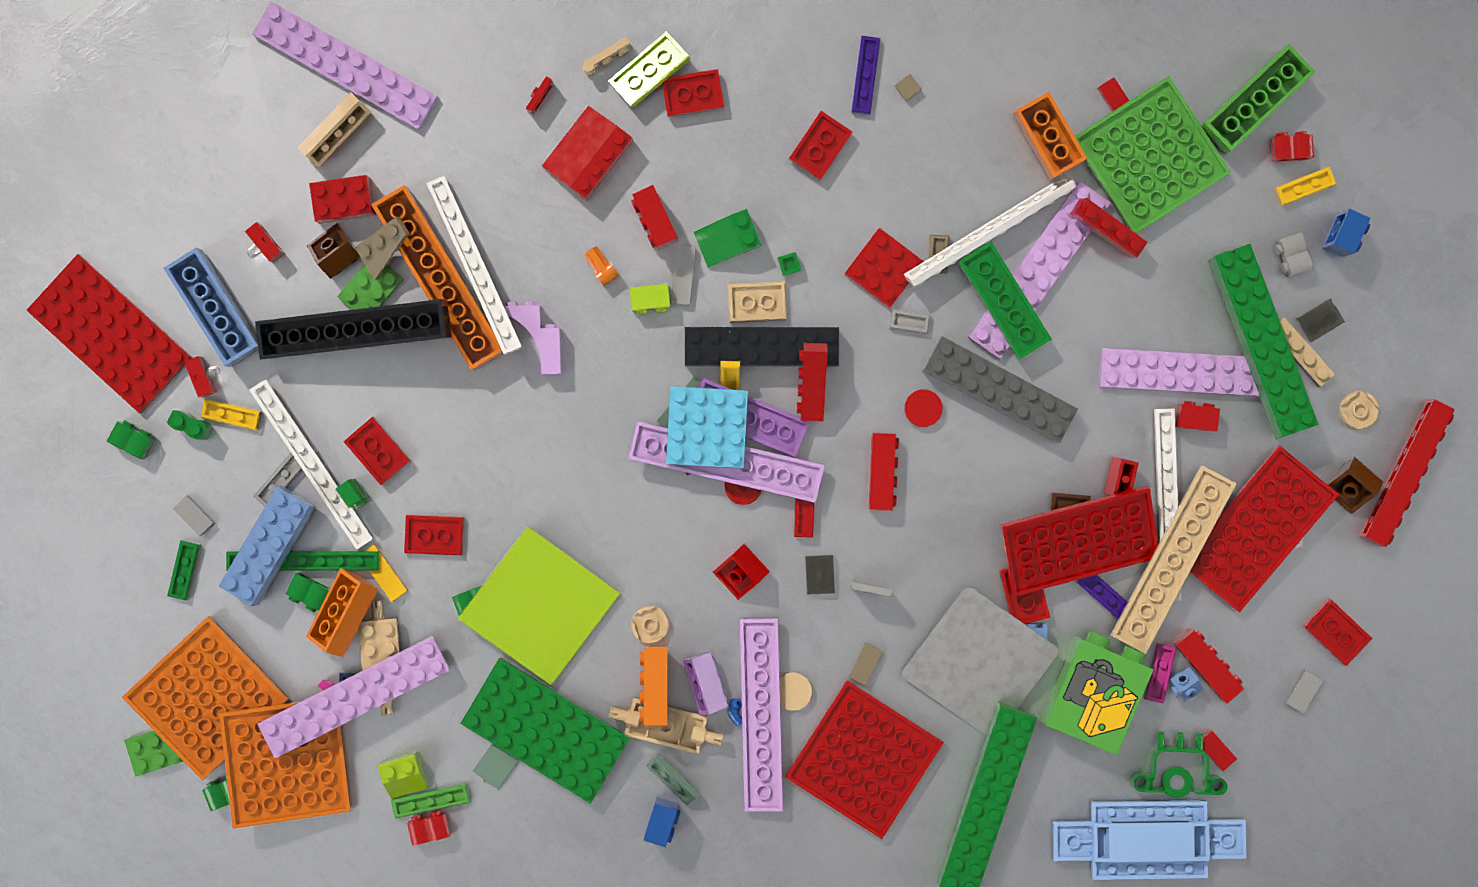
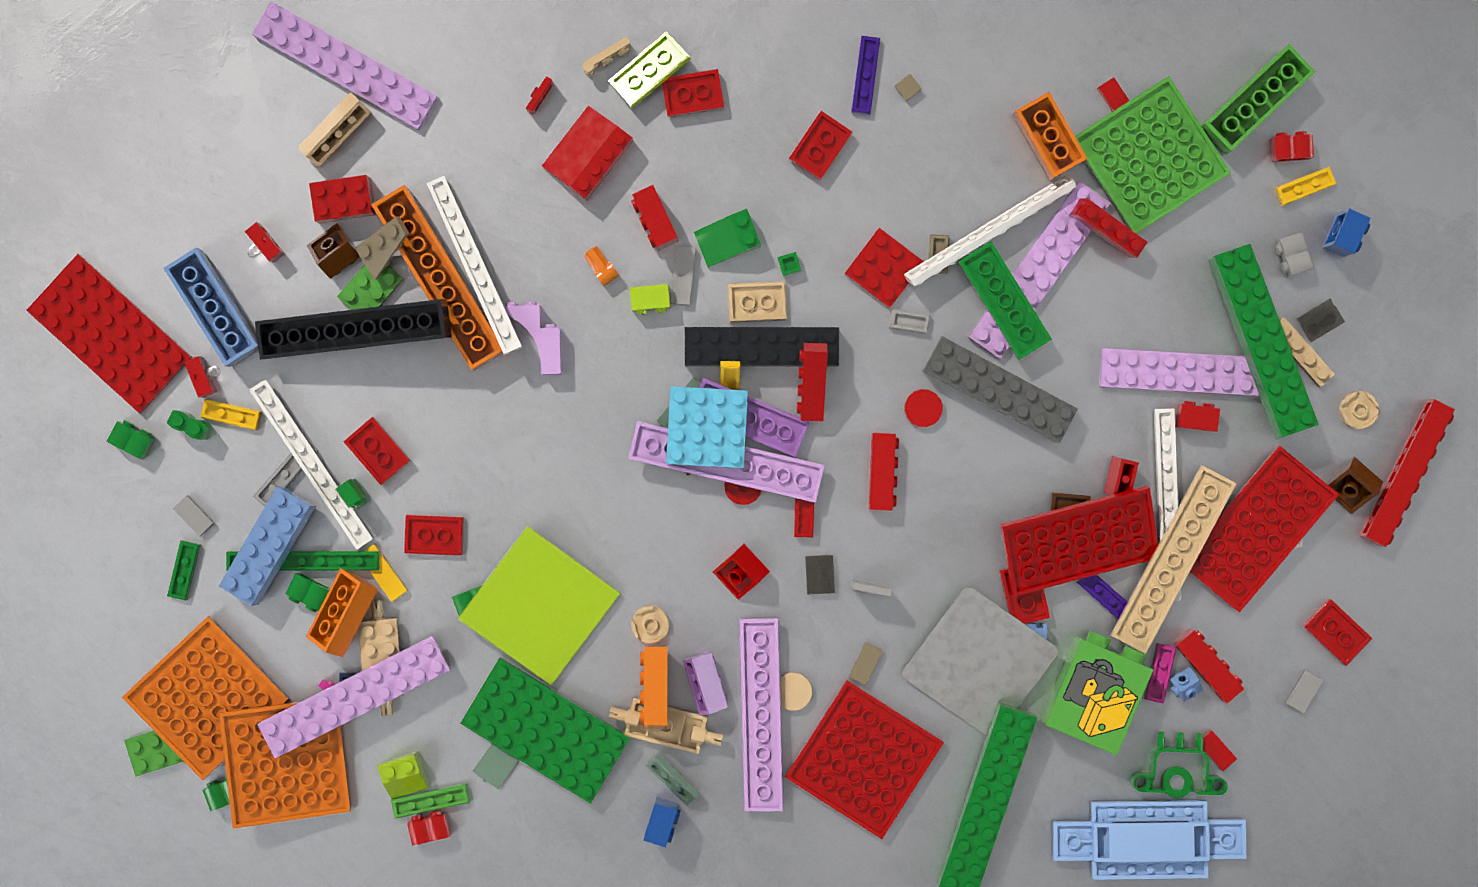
blue arm [727,698,742,727] -> none

